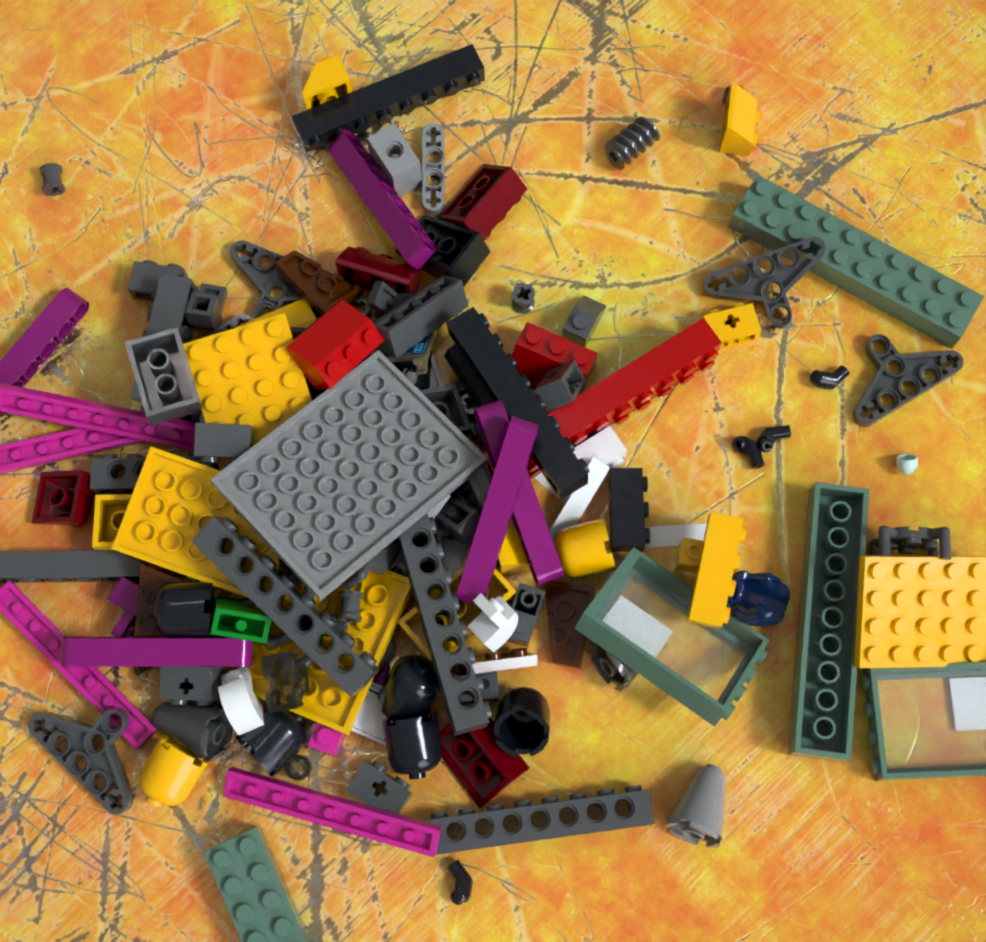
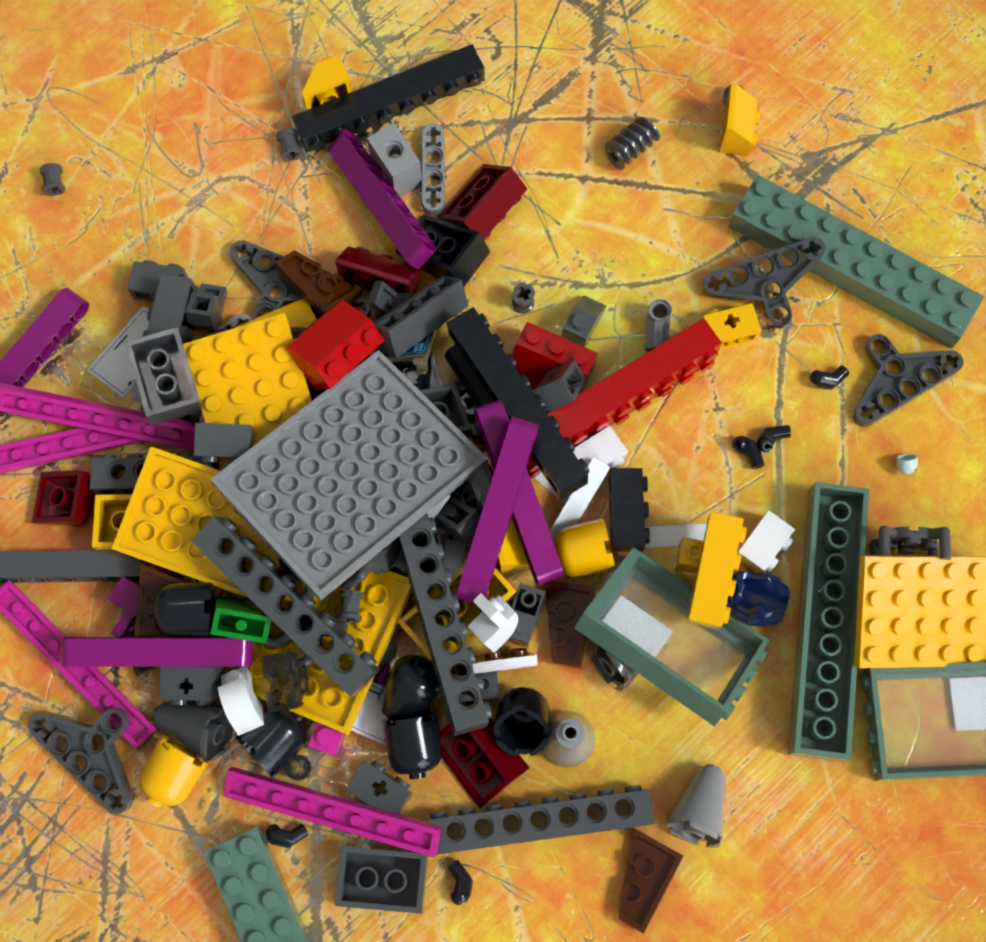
none -> white sticker [87,306,149,398]
none -> black arm [265,823,309,848]
none -> dark grey bush [276,128,303,161]
none -> dark grey brick [335,846,429,914]
none -> light grey cone [543,711,595,767]
none -> reddish brown wing [618,827,684,934]
none -> light grey piece [645,299,672,352]
none -> white brick [737,511,795,573]

